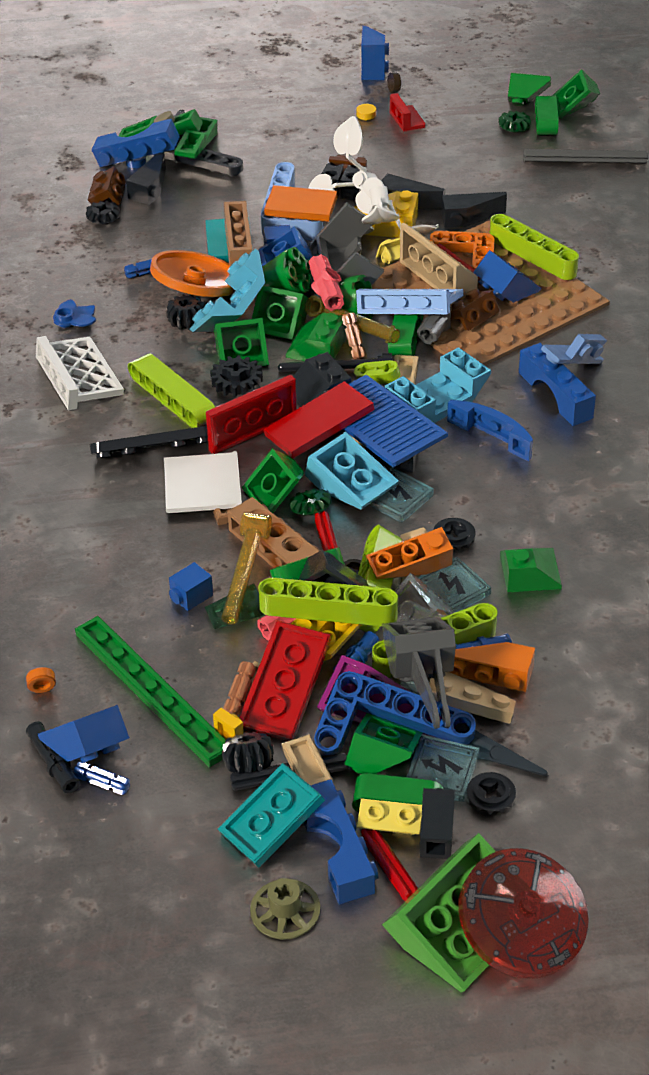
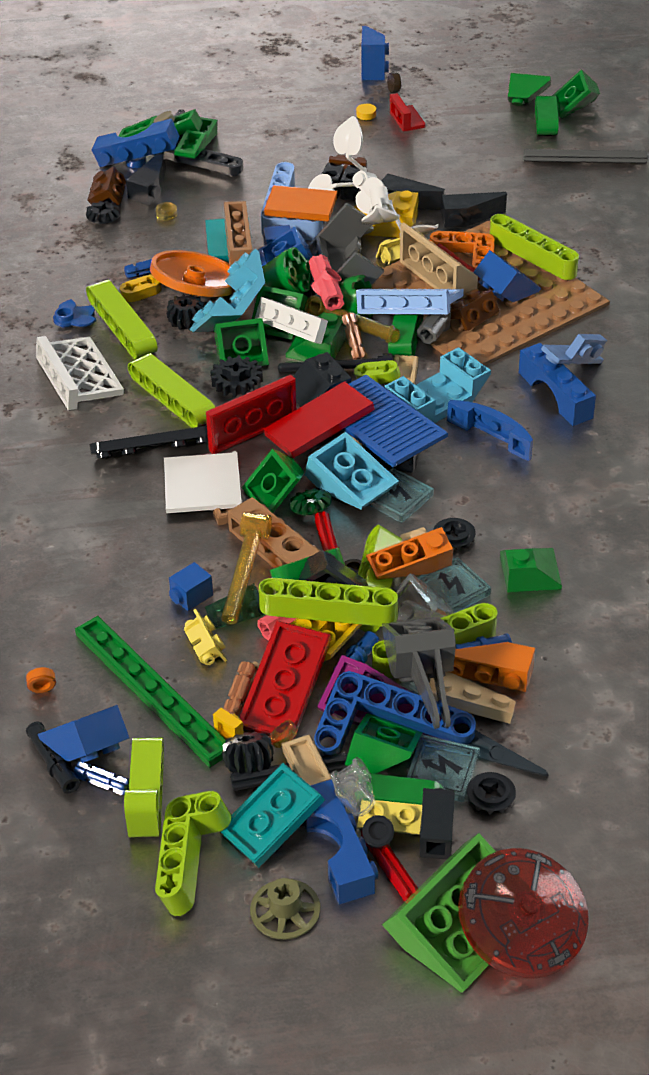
dark green gear [498,111,531,132] -> none
none -> lime beam [86,280,158,359]
none -> yellow beam [120,275,162,302]
none -> lime beam [124,737,164,838]
none -> lime beam [155,791,232,916]
none -> clear yellow tile [156,202,177,221]
none -> light yellow hinge [184,609,227,665]
none -> white plate [255,297,328,344]
none -> clear yellow tile [269,720,298,748]
none -> clear piece [331,757,375,817]
none -> black tile [362,815,394,849]

